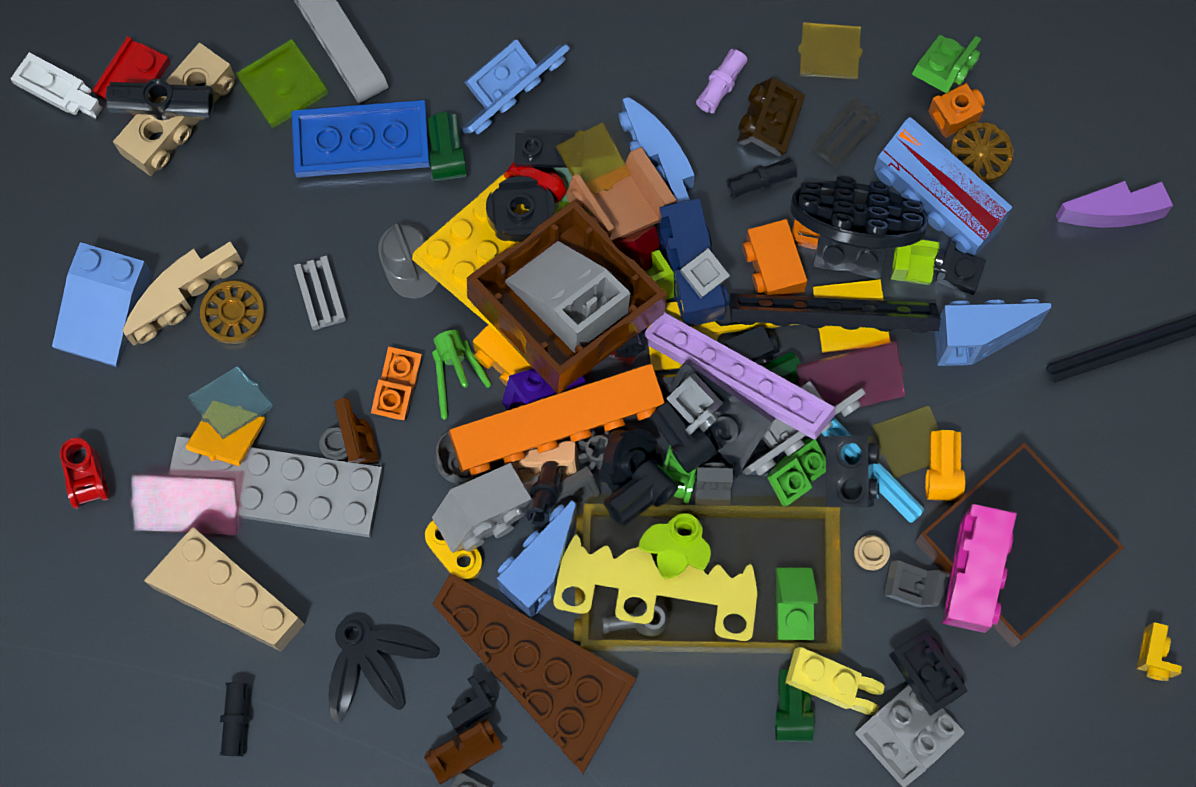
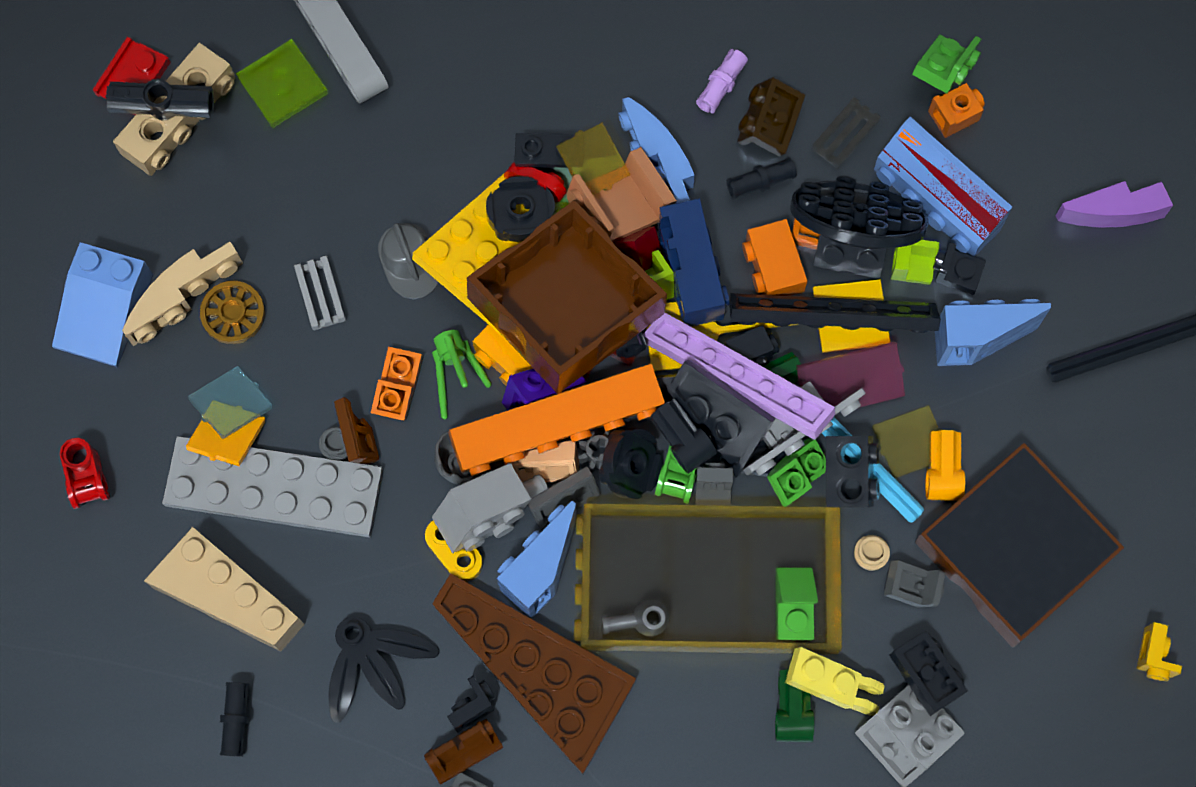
white hinge [11,53,103,119] -> none
clear pink piece [130,473,240,535] -> none
blue plate [292,100,430,178] -> none
dark green piece [428,112,467,182] -> none
medium blue bracket [461,39,570,134] -> none
light grey slope [505,241,630,353] -> none
black pin [526,461,563,526] -> none
light yellow piece [553,534,757,641] -> none
black piece [604,459,678,527] -> none
lime plate [639,513,711,579] -> none
bracket [666,372,723,435] -> none
light grey plate [680,248,730,298] -> none
clear yellow piece [798,23,863,79] -> none
wedge [942,504,1017,633] -> none
pearl gold wheel [949,122,1014,184] -> none

